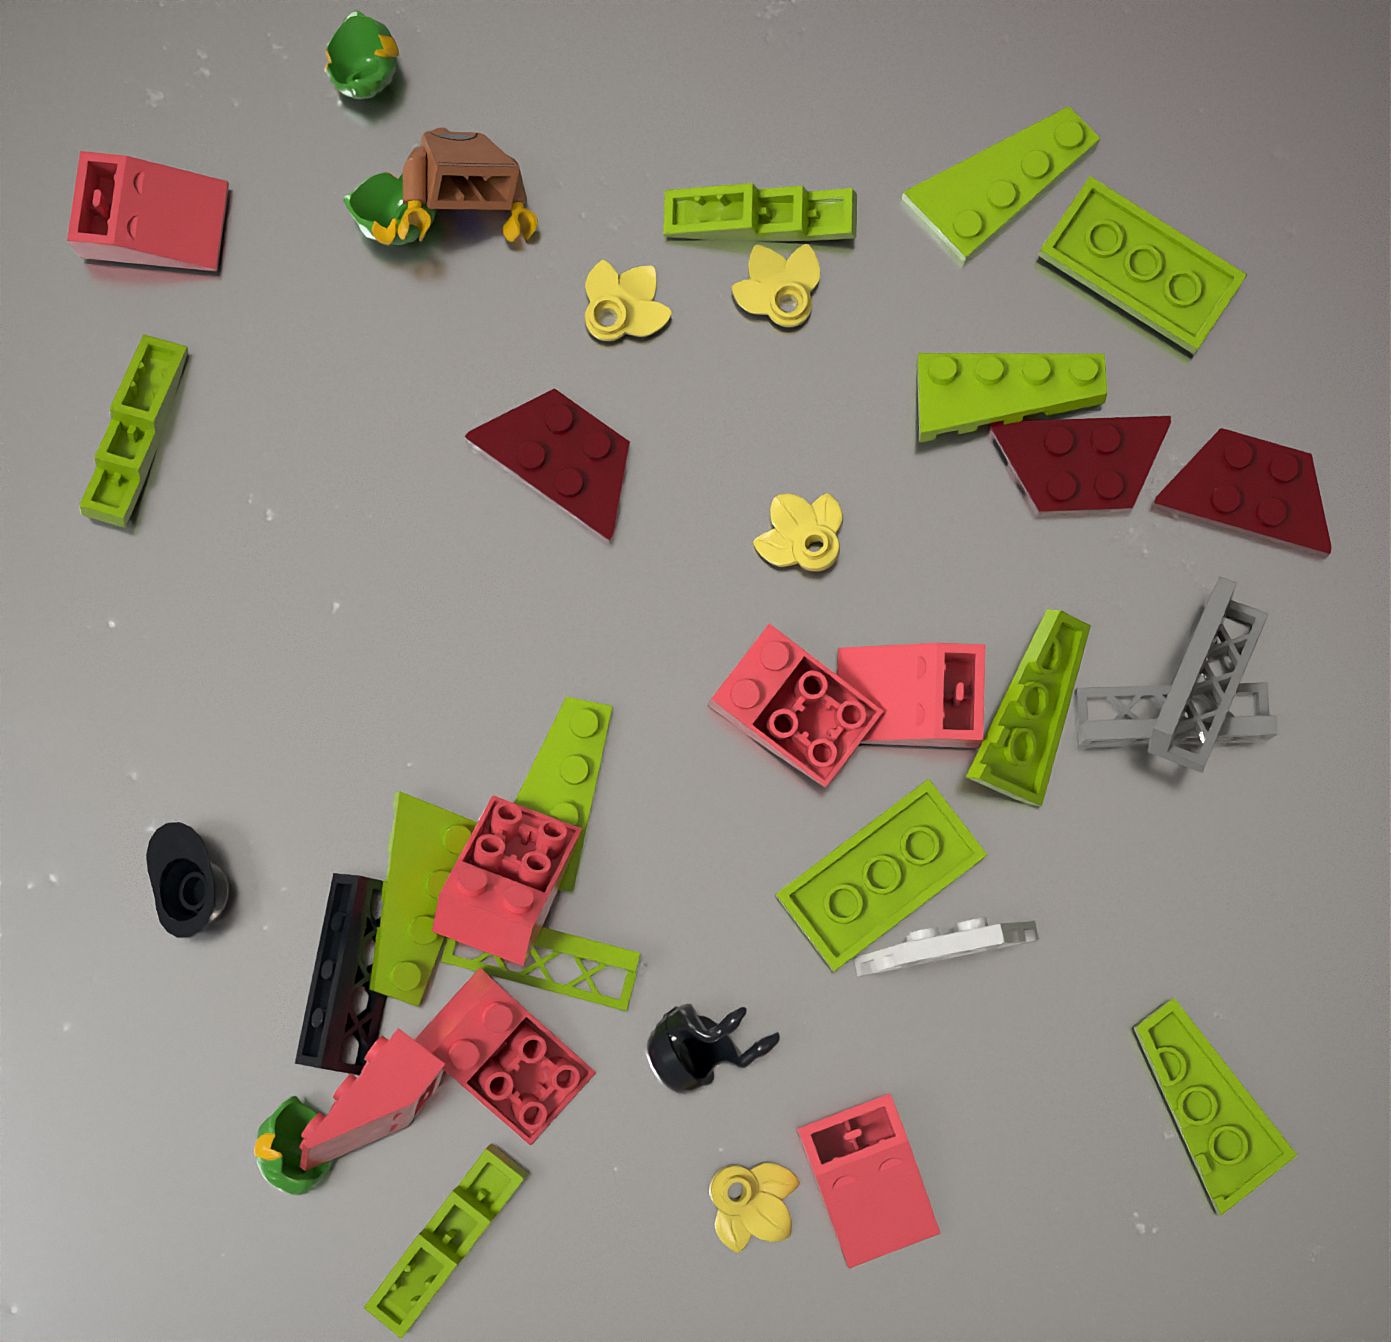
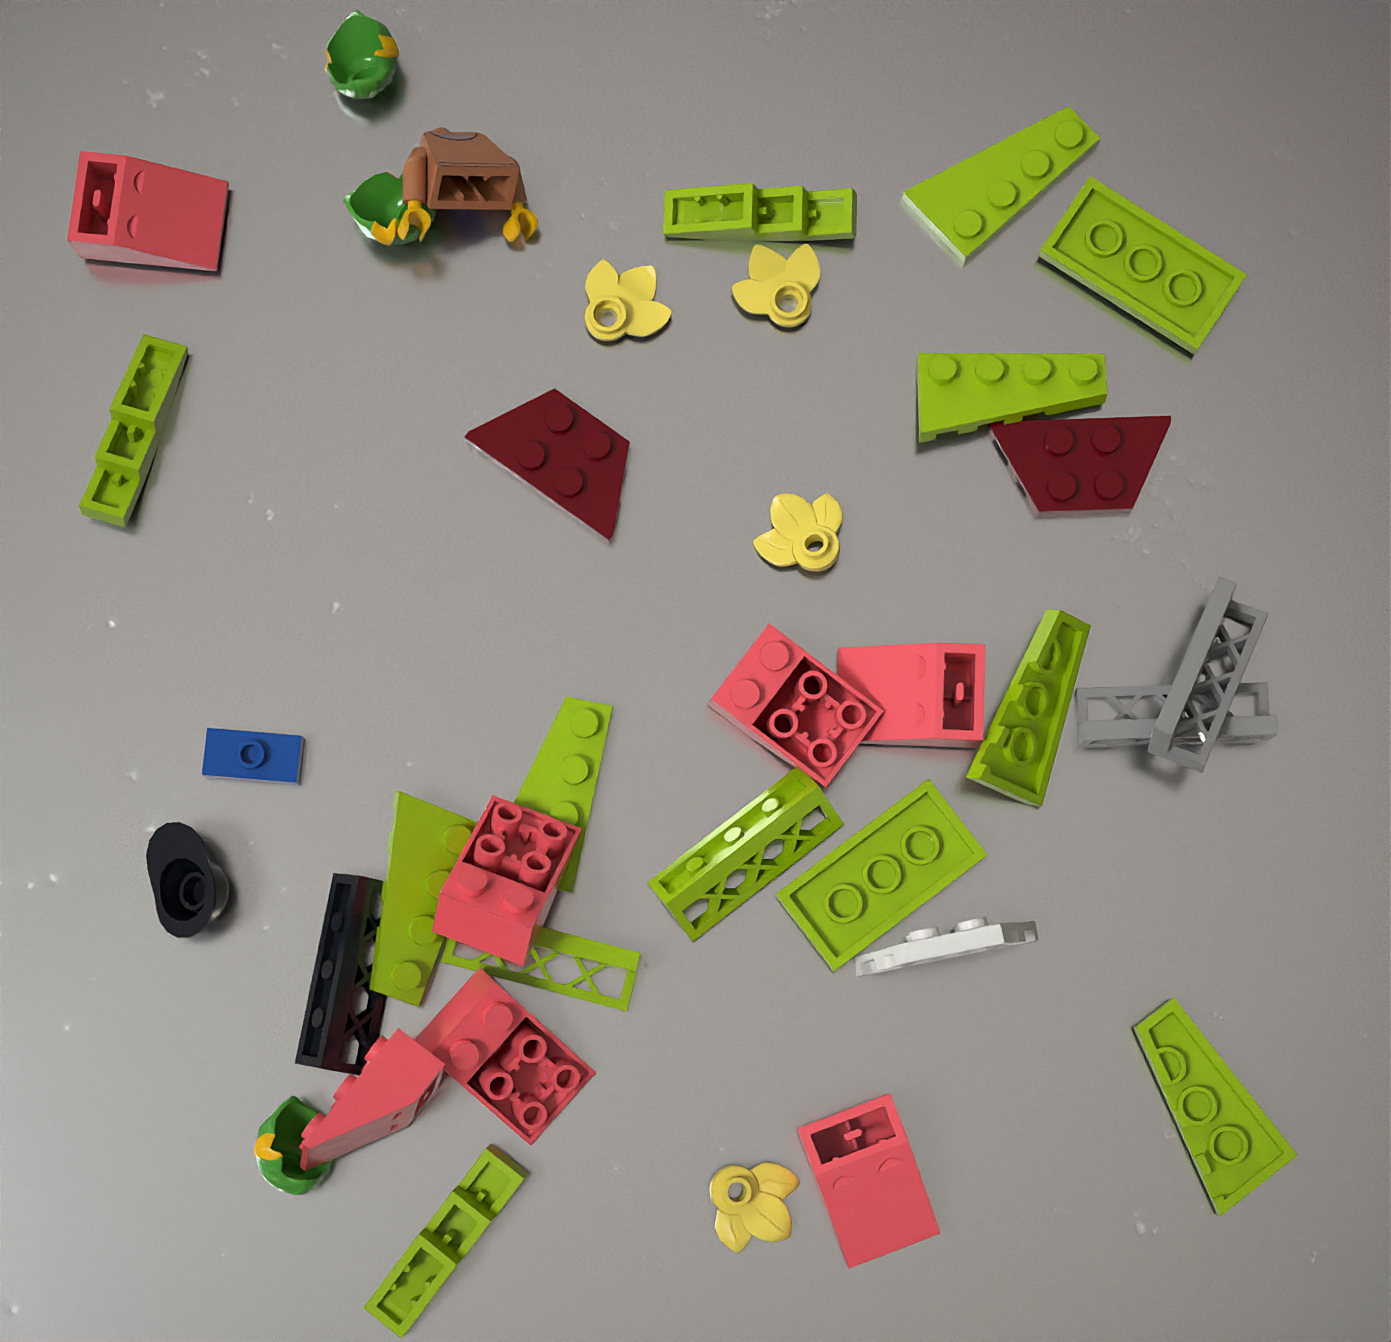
black hair [646,1004,780,1094] -> none
dark red wing [1151,428,1332,558] -> none
none -> blue plate [202,728,304,785]
none -> lime fence [647,768,844,942]

